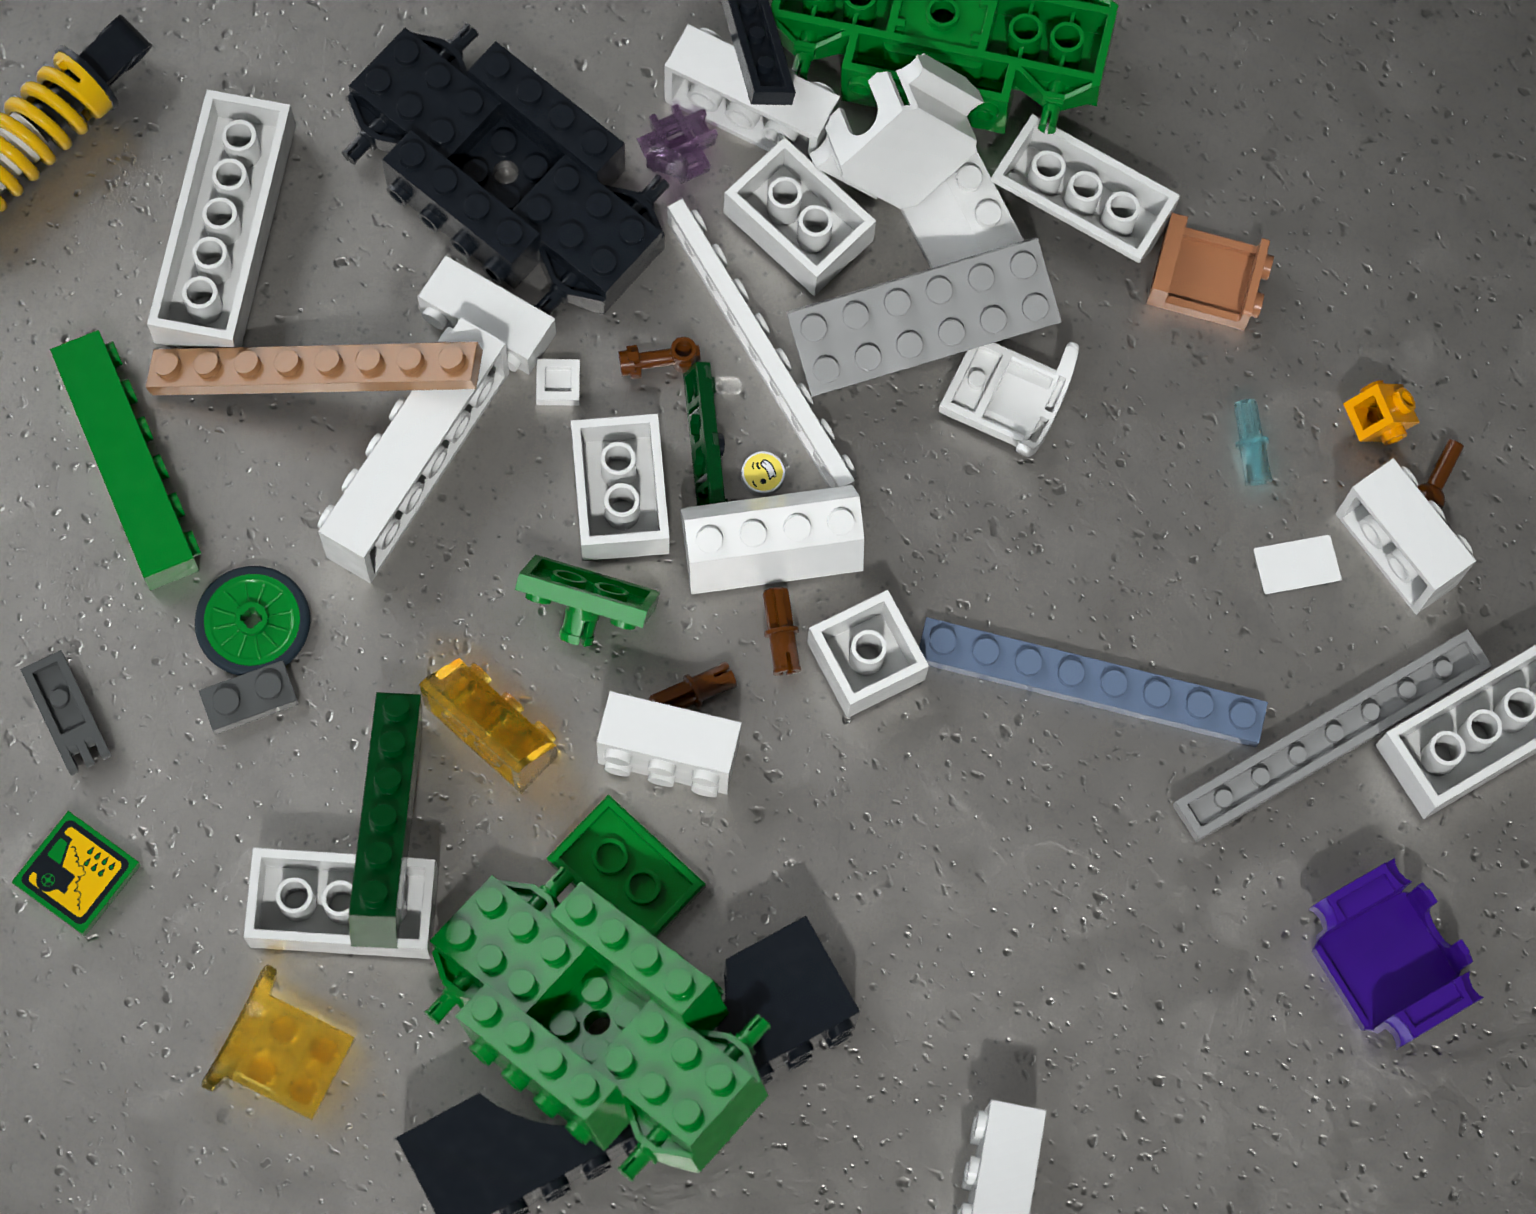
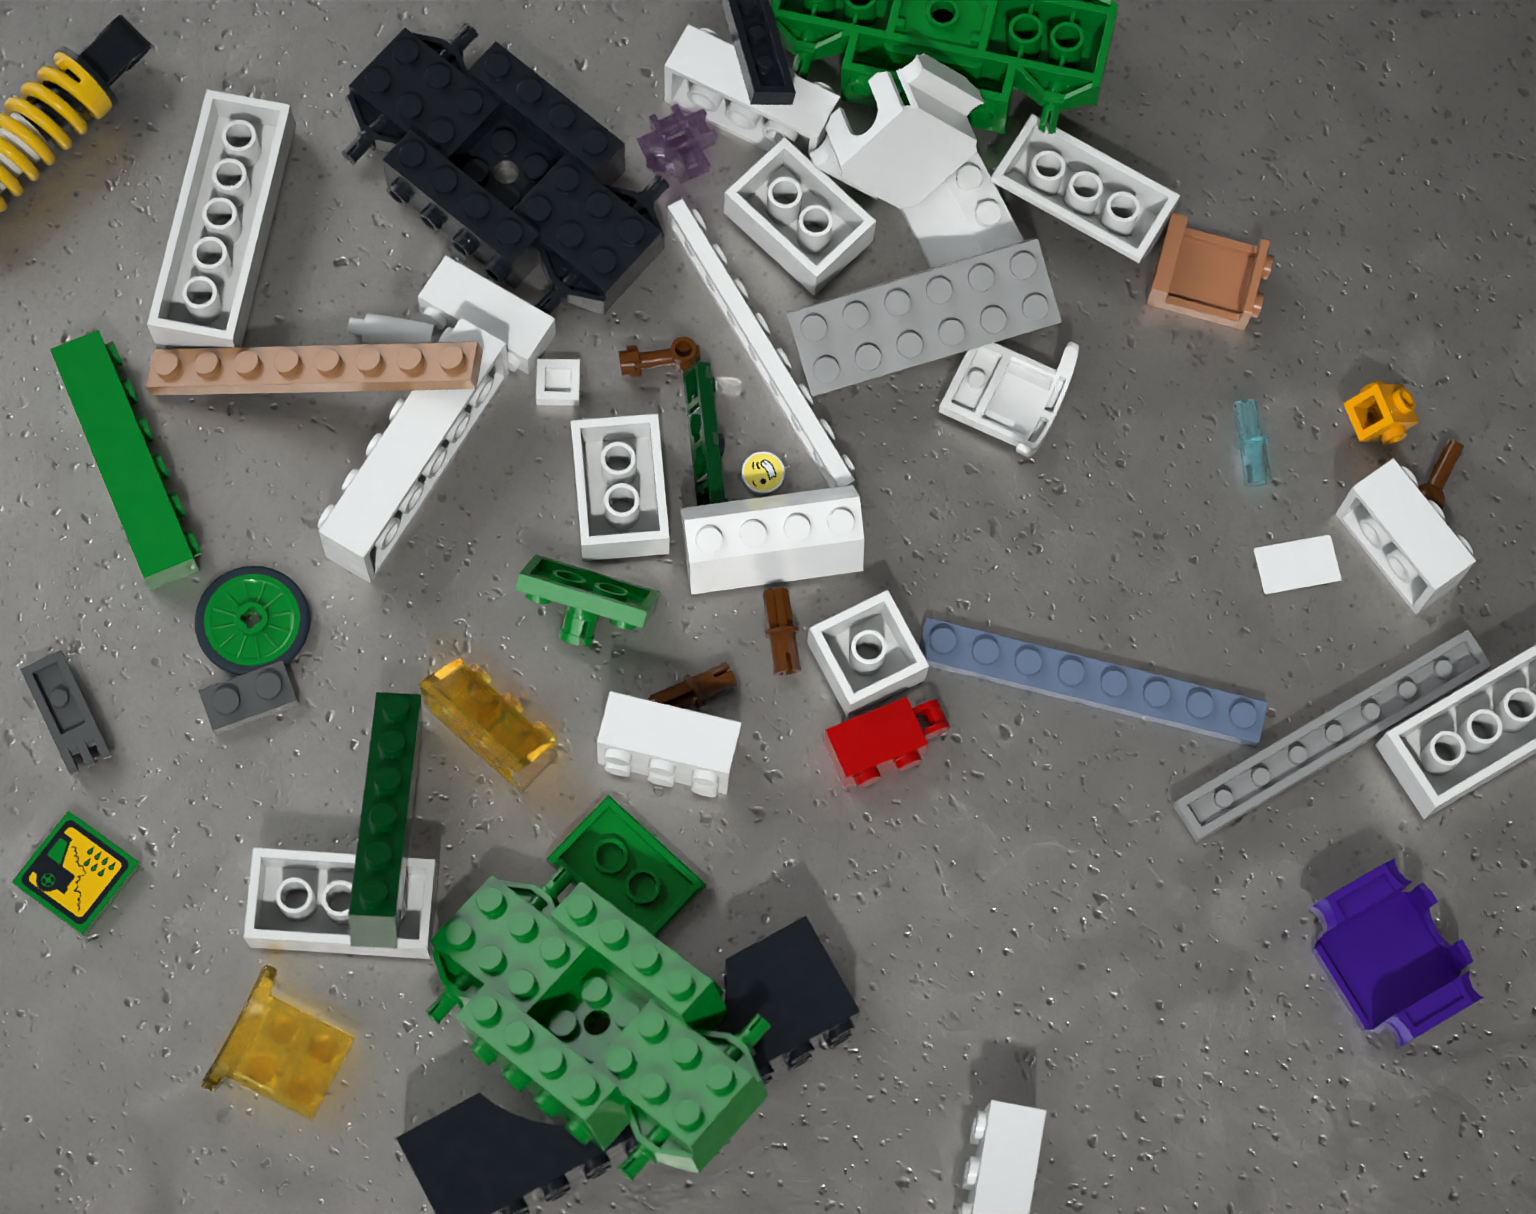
none -> white cylinder [348,312,436,344]
none -> red brick [823,696,951,788]

